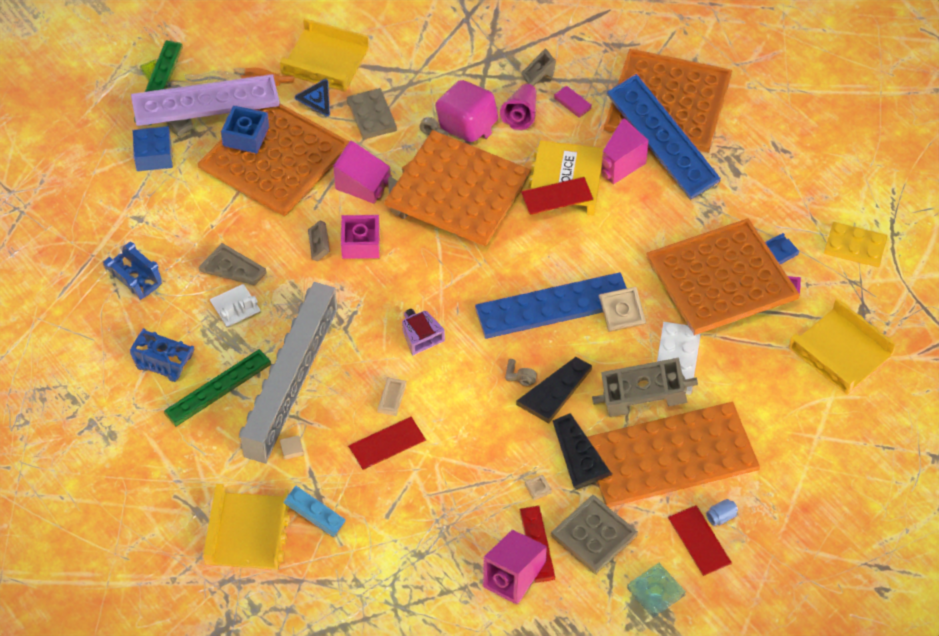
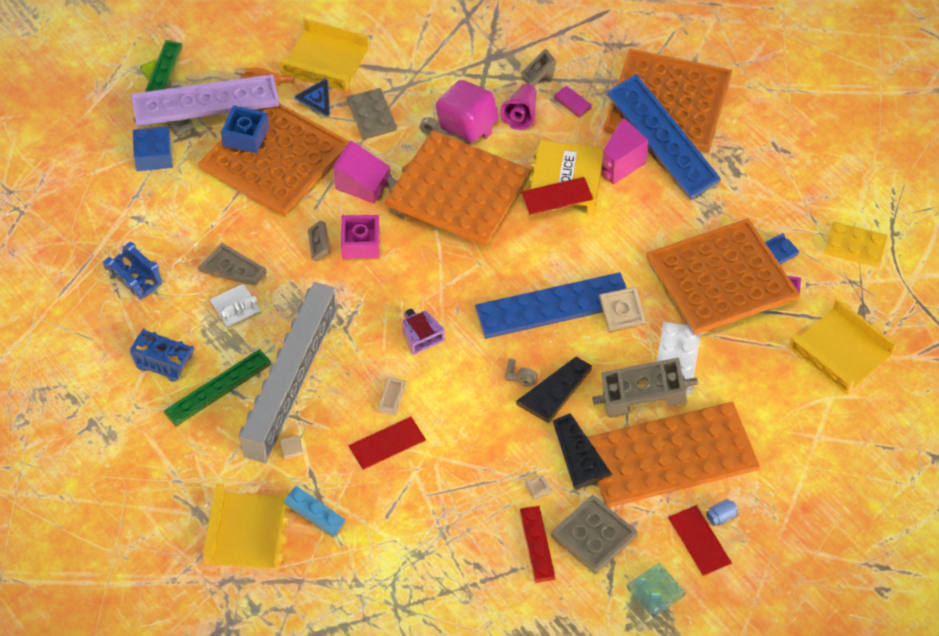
dark pink slope [483,529,547,605] -> none

